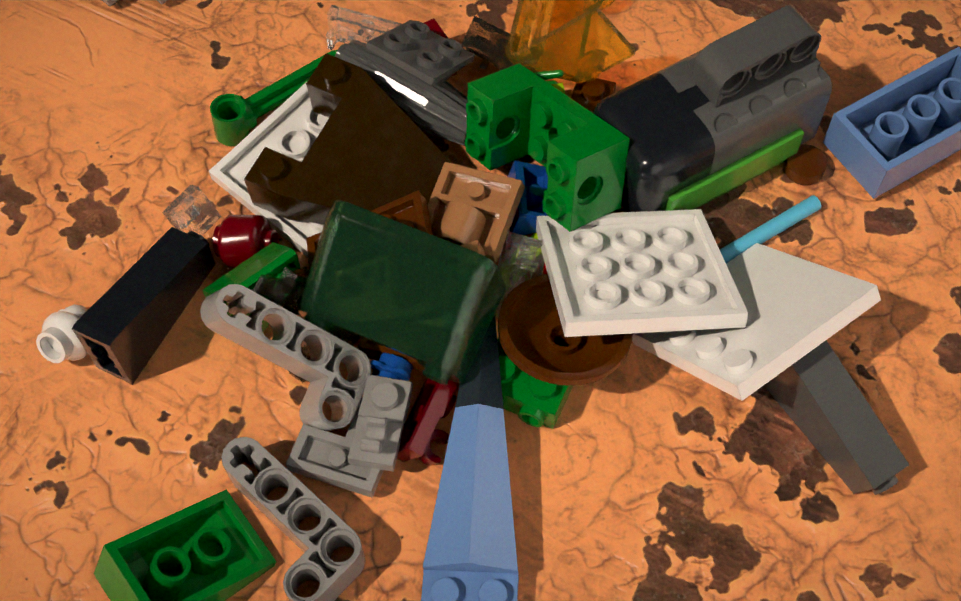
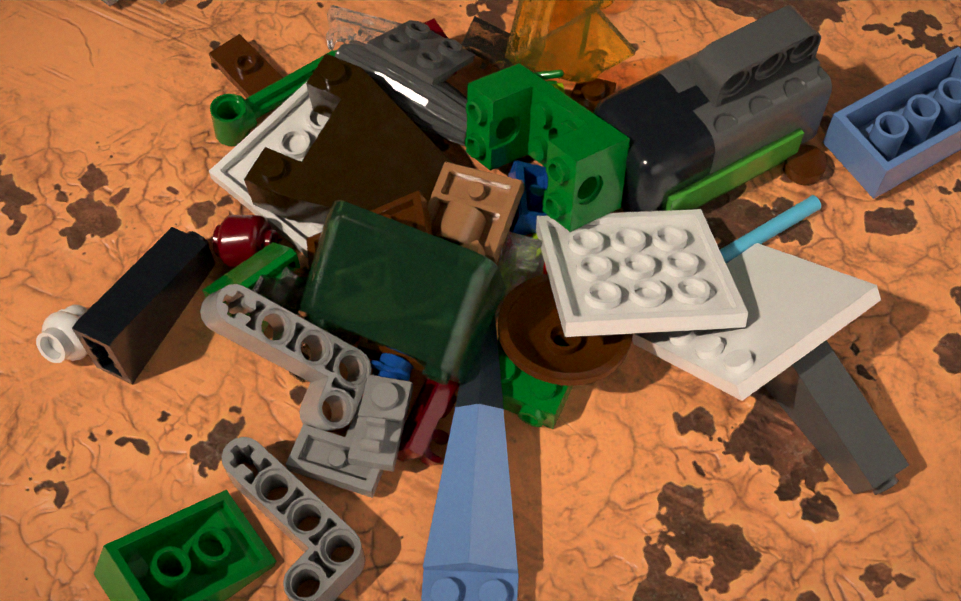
clear tile [162,185,222,236] -> none
none -> reddish brown plate [209,34,283,98]

